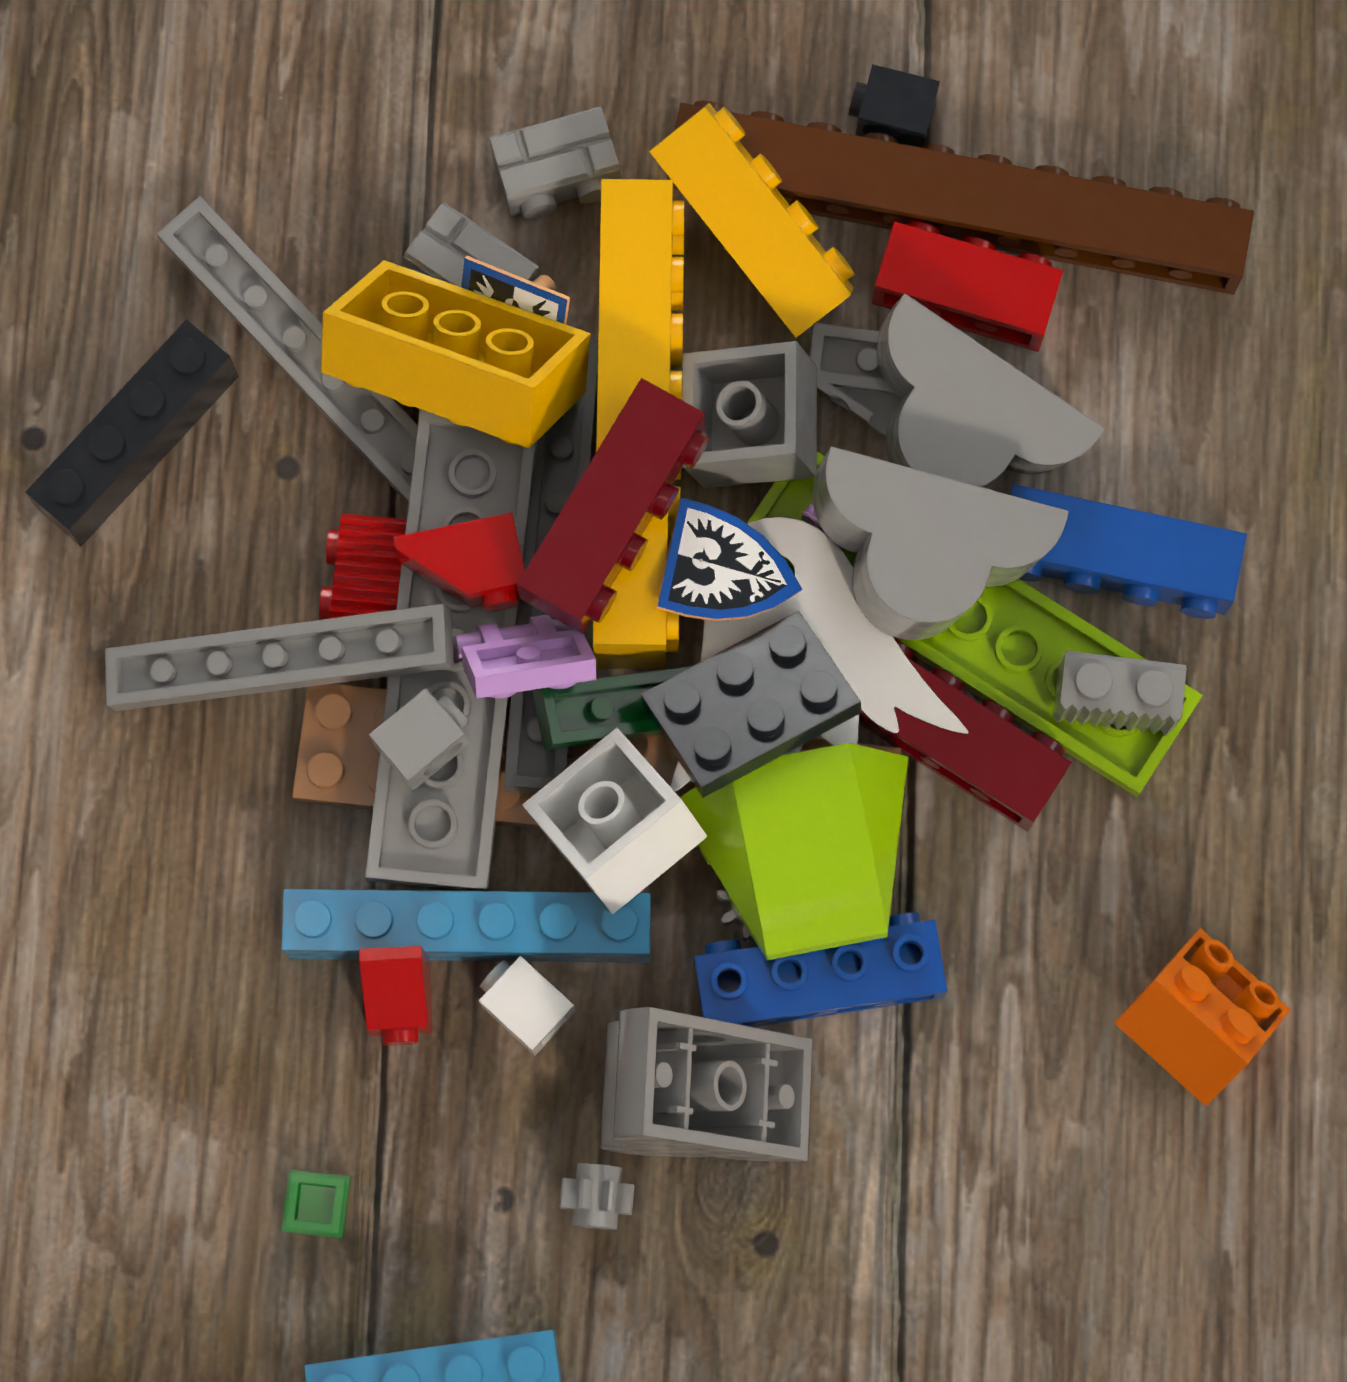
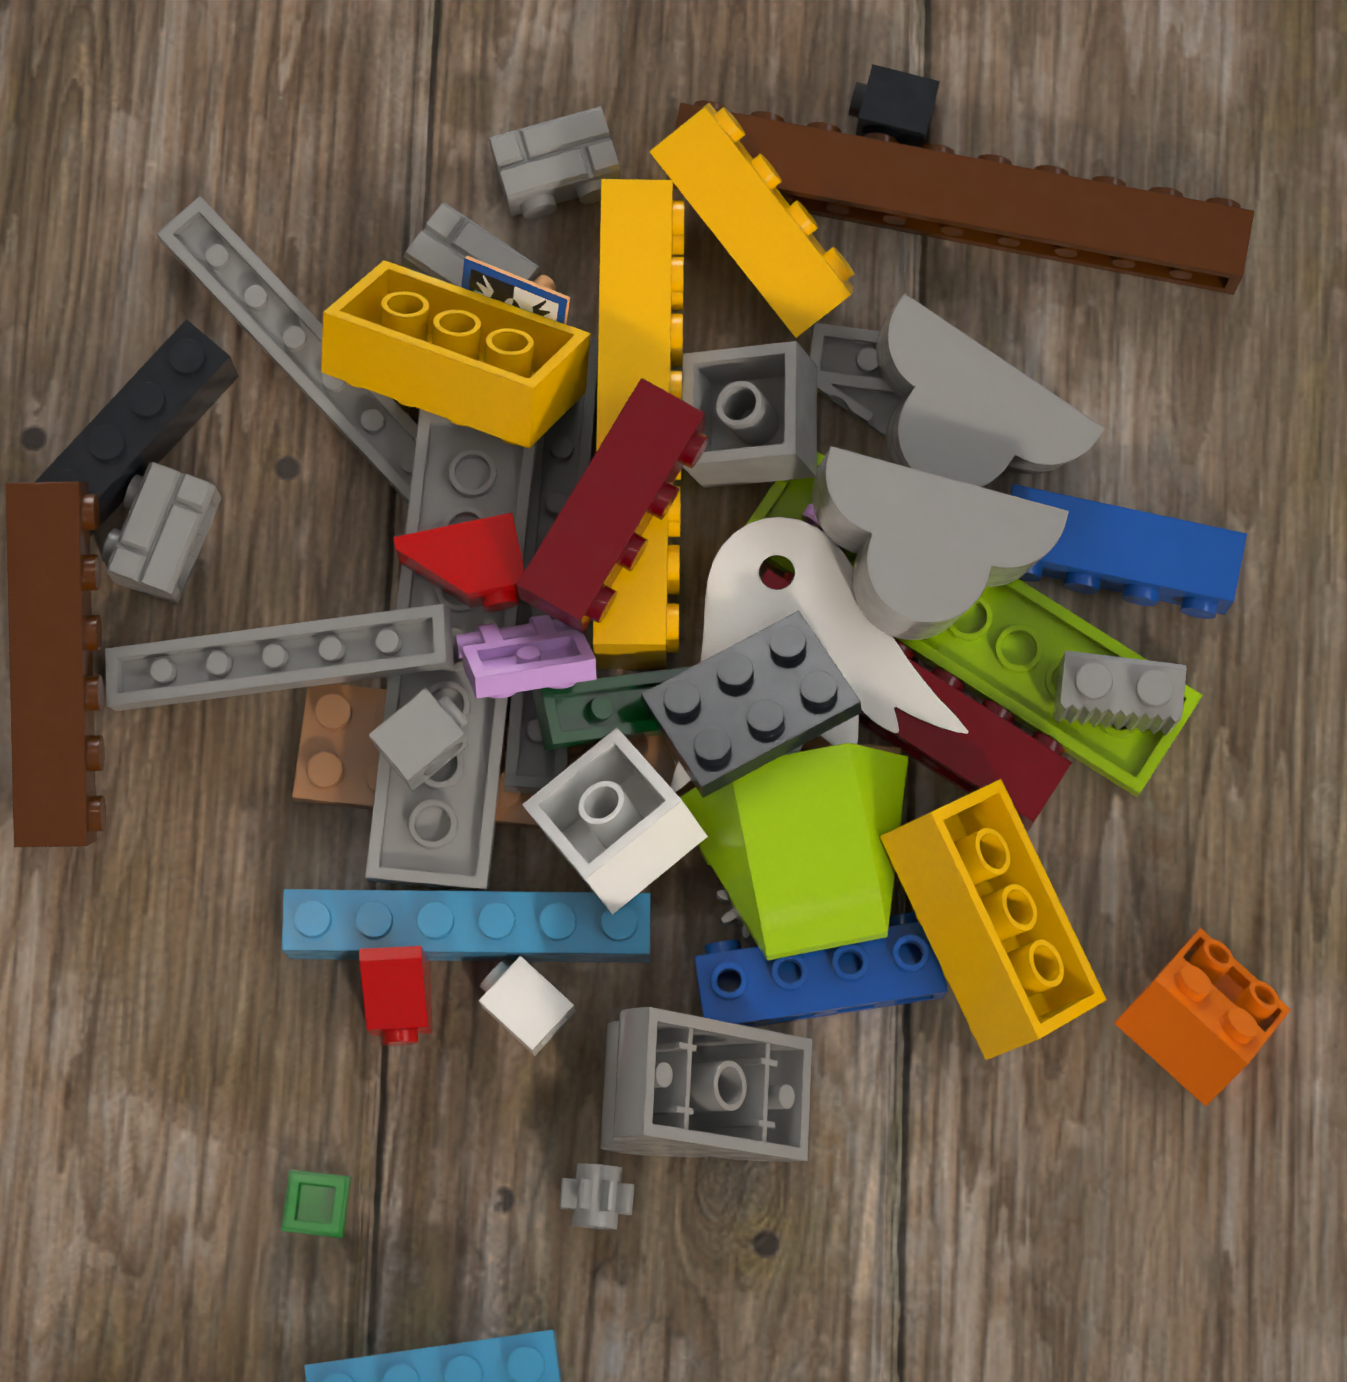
red brick [319,513,407,620] -> none
shield [656,497,803,621] -> none
red brick [872,221,1063,352] -> none
none -> reddish brown brick [5,481,106,847]
none -> light grey brick [102,462,222,605]
none -> yellow brick [879,779,1107,1060]

